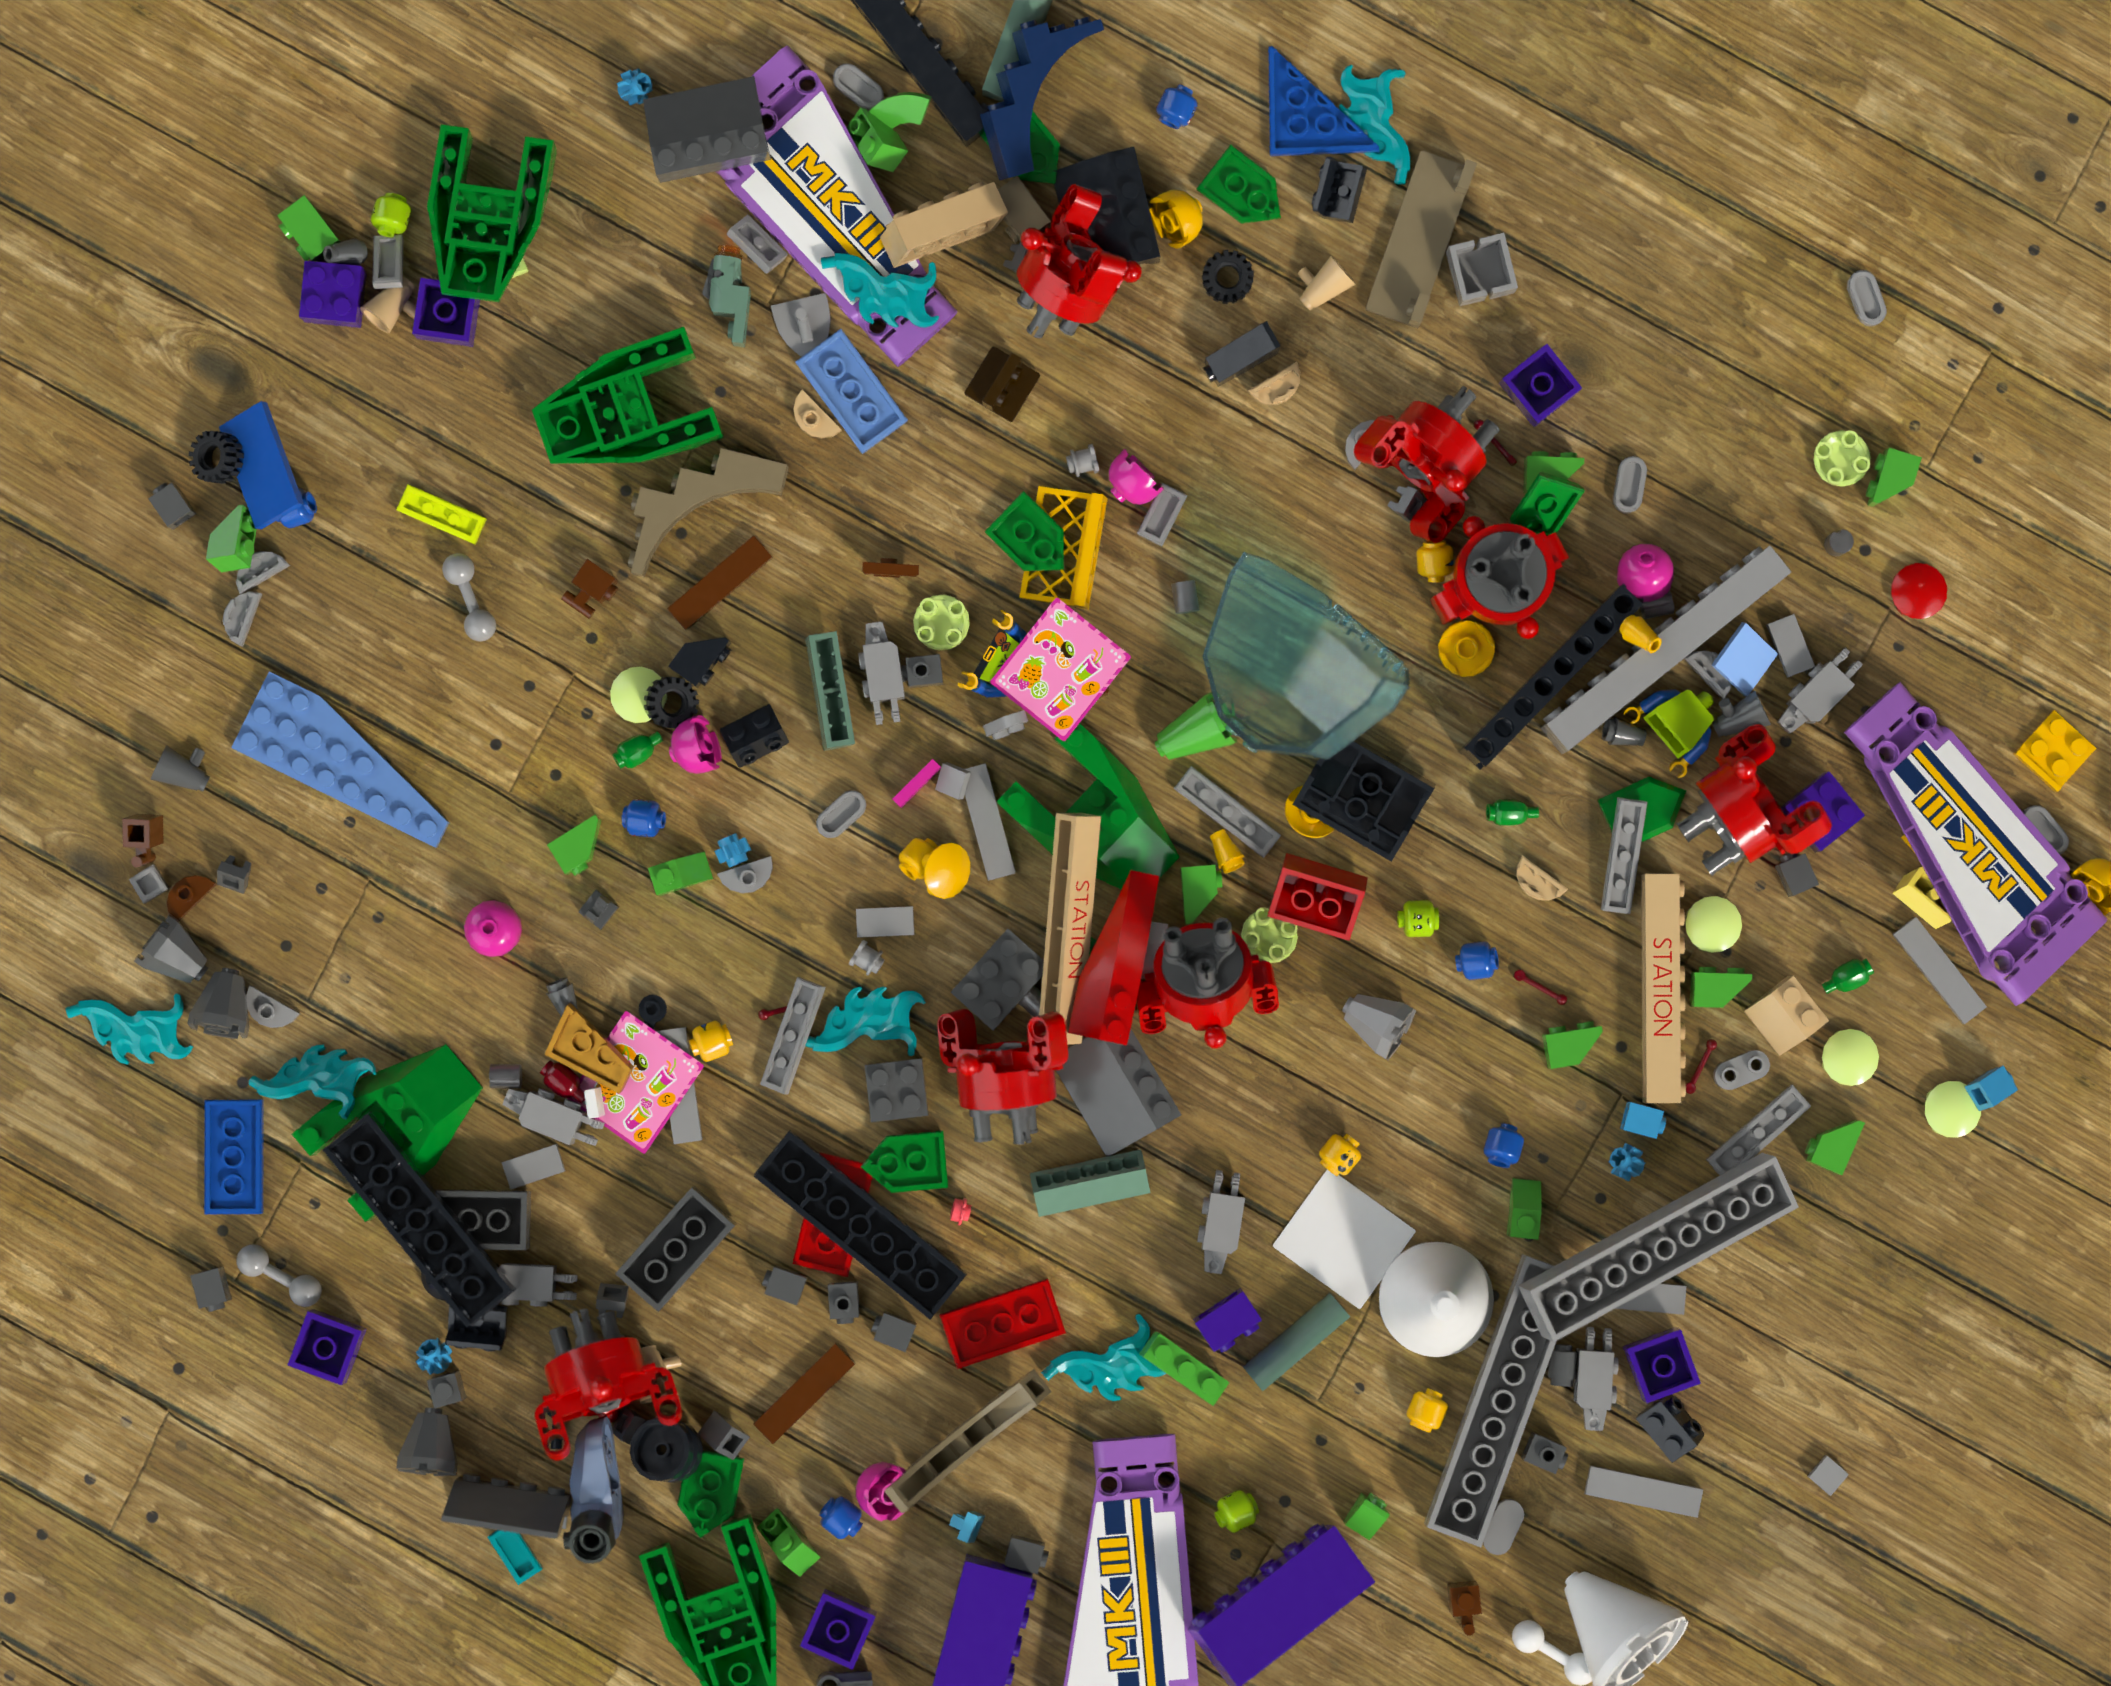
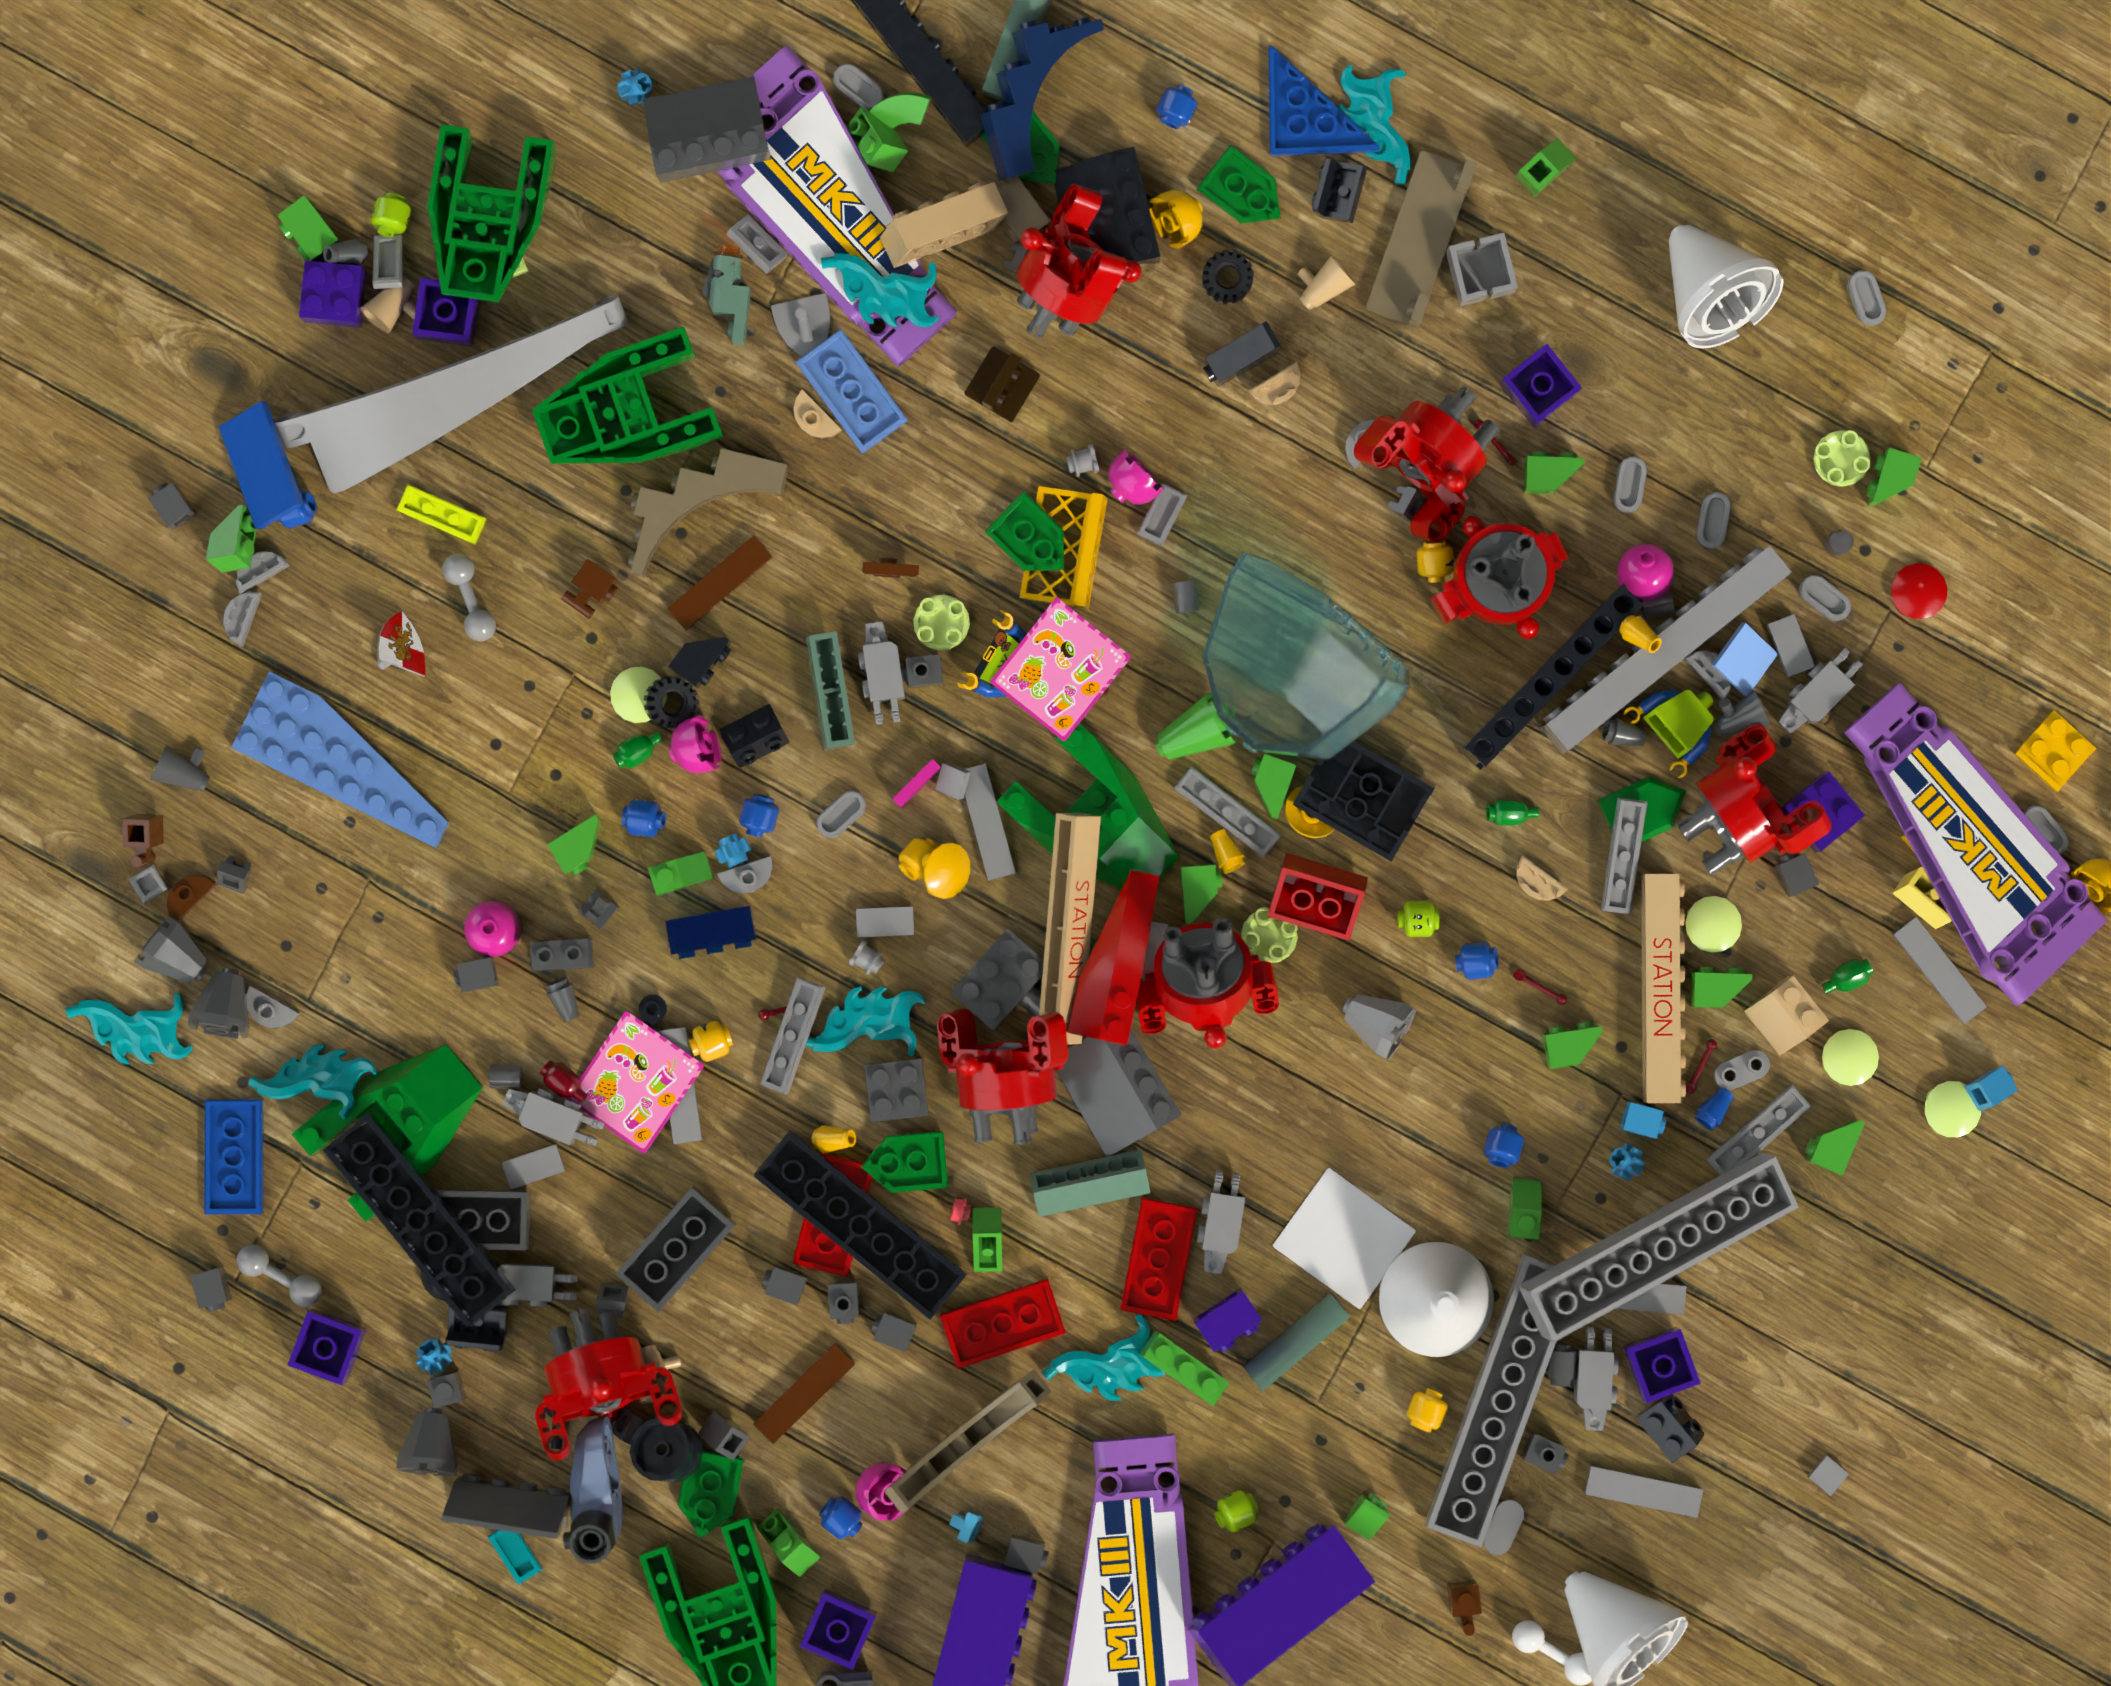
black tyre [189,431,244,484] -> none
pearl gold wing [544,1003,634,1094] -> none
white tile [584,1087,605,1119] -> none
light grey plate [983,710,1028,740] -> none
yellow head [1319,1133,1361,1177] -> none
yellow tile [1438,621,1495,677] -> none
green tile [1509,472,1585,536] -> none
none -> light grey panel [274,295,628,493]
none -> shield [377,611,426,677]
none -> dark grey brick [453,958,499,992]
none -> dark grey hips [530,939,594,971]
none -> clear blue brick [665,906,758,960]
none -> blue head [739,794,779,837]
none -> yellow cone [812,1125,856,1154]
none -> bright green slope [973,1207,1002,1272]
none -> red tile [1120,1197,1198,1321]
none -> bright green slope [1251,754,1296,820]
none -> bright green slope [1516,138,1577,197]
none -> white cone [1668,225,1783,348]
none -> blue cone [1695,1087,1734,1131]
none -> light grey tile [1696,492,1731,549]
none -> light grey tile [1798,575,1851,621]

